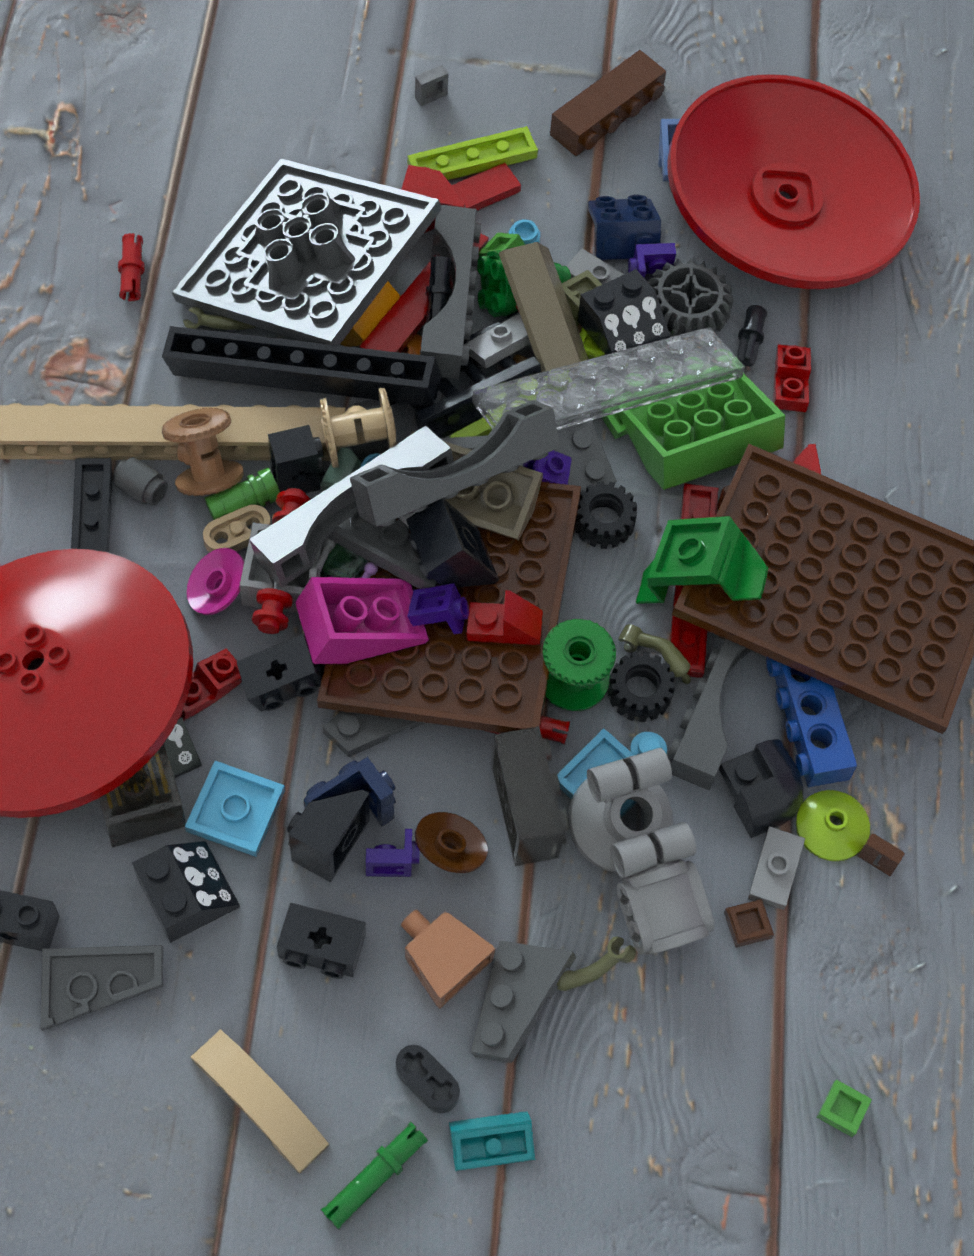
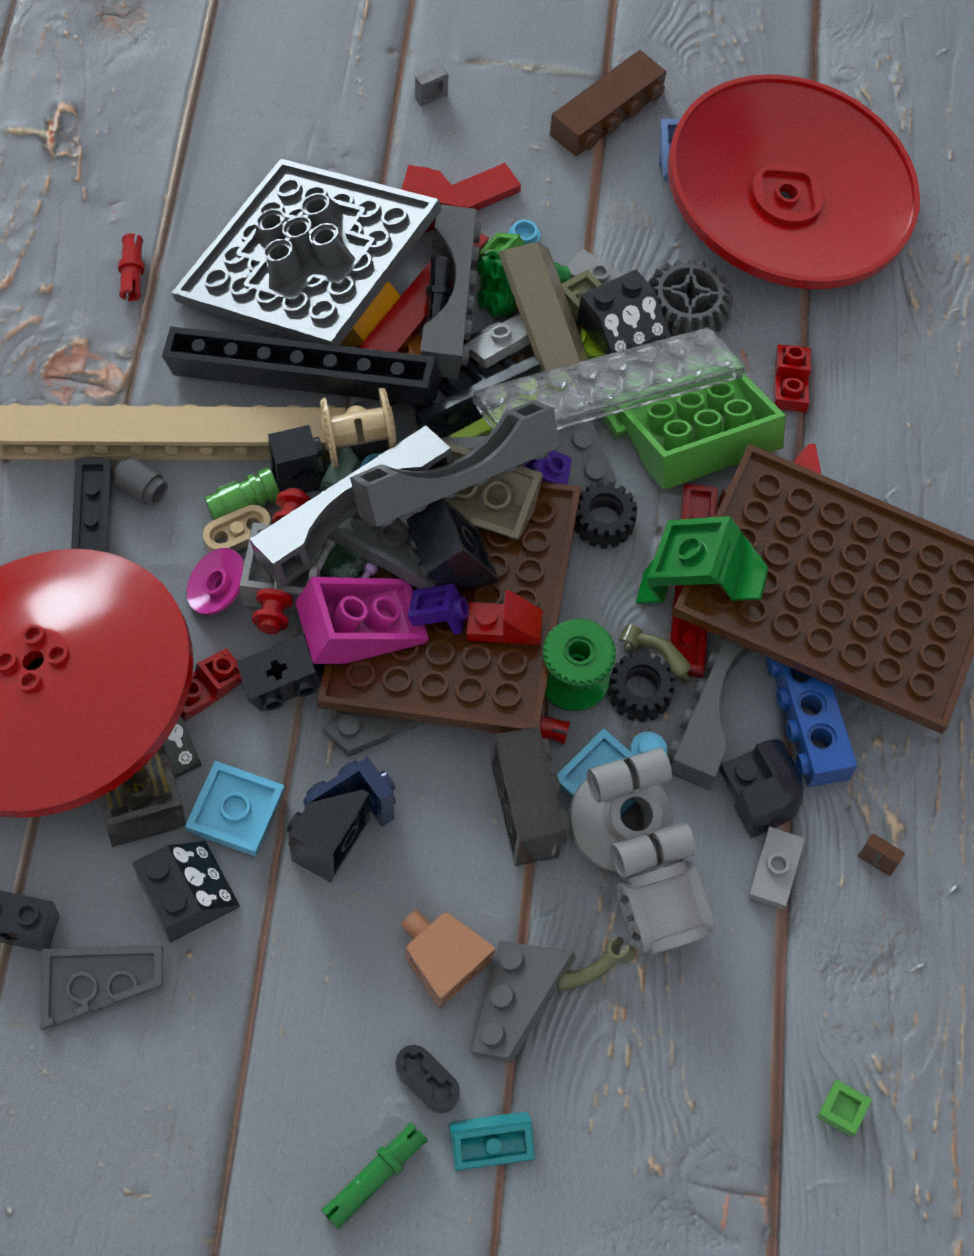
medium nougat hose [162,408,244,496] -> none
olive piece [183,307,256,330] -> none
tan slope [191,1029,329,1174] -> none
black brick [277,902,366,979] -> none
dark purple bracket [365,829,420,877] -> none
lime plate [407,126,538,180] -> none
reddish brown dish [415,812,488,873] -> none
dark blue bracket [588,194,661,260] -> none
dark purple bracket [628,243,676,279] -> none
reddish brown tile [724,899,774,948] -> none
black axle [736,305,767,368] -> none
lime dish [796,790,870,861] -> none

